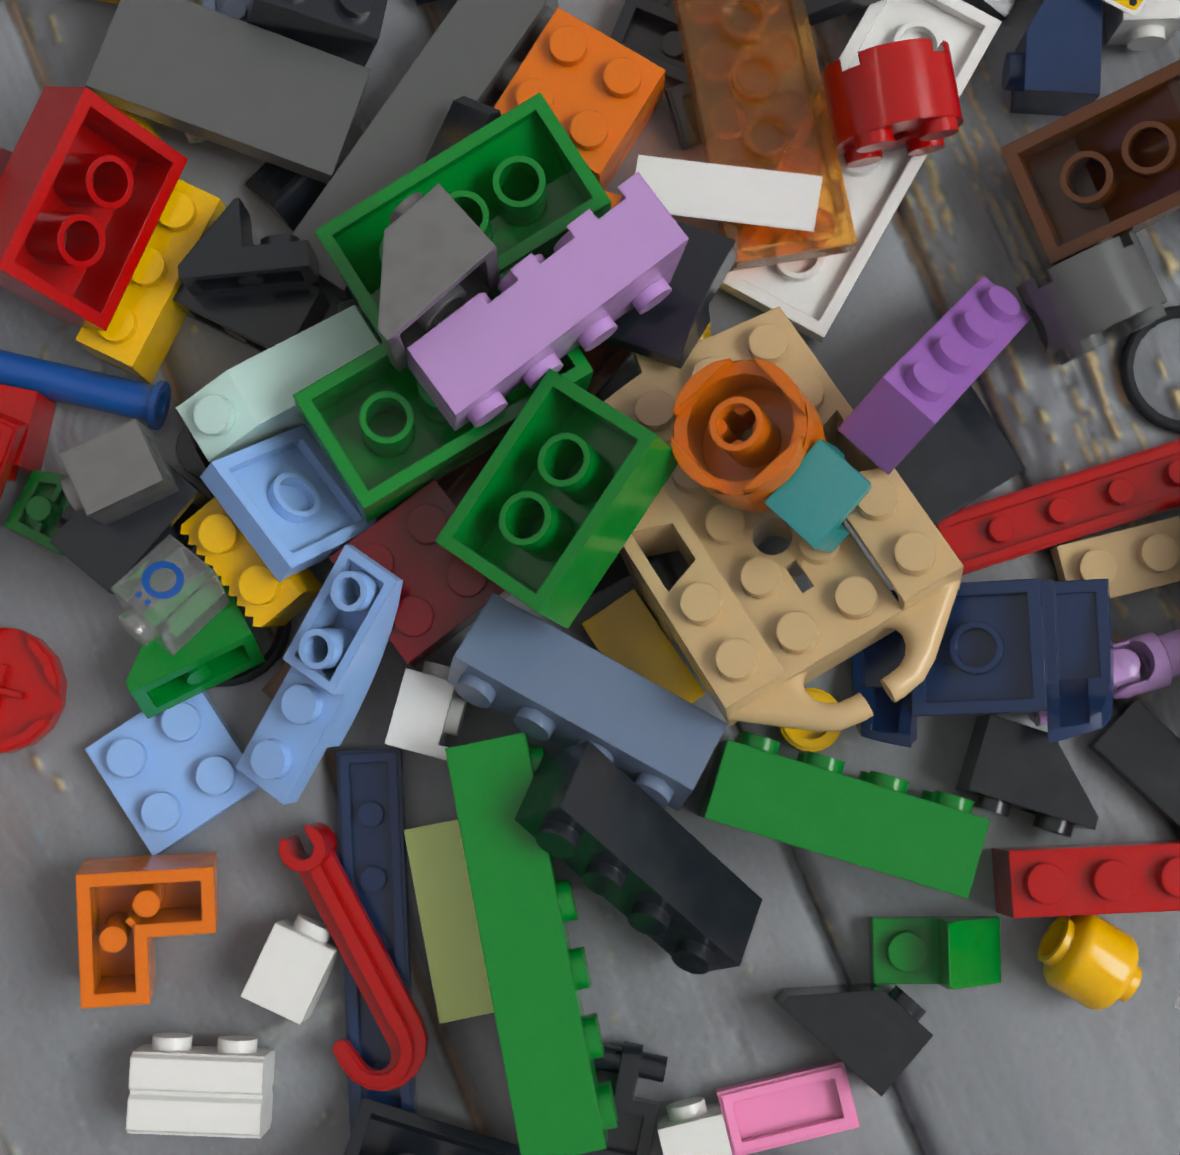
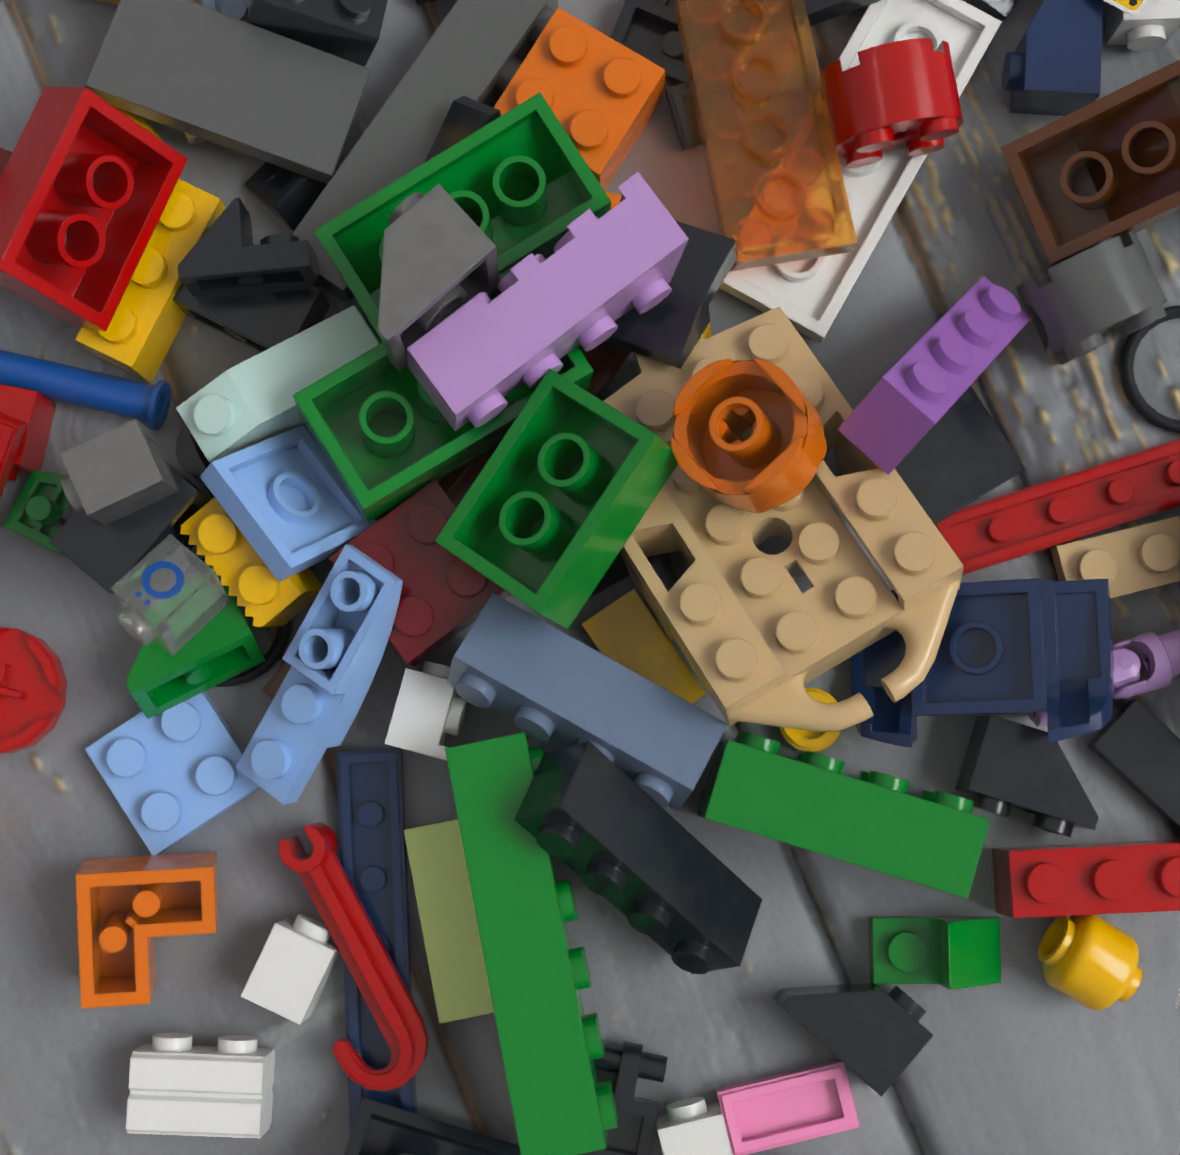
white sticker [635,155,823,232] -> none
teal panel [765,439,872,553] -> none

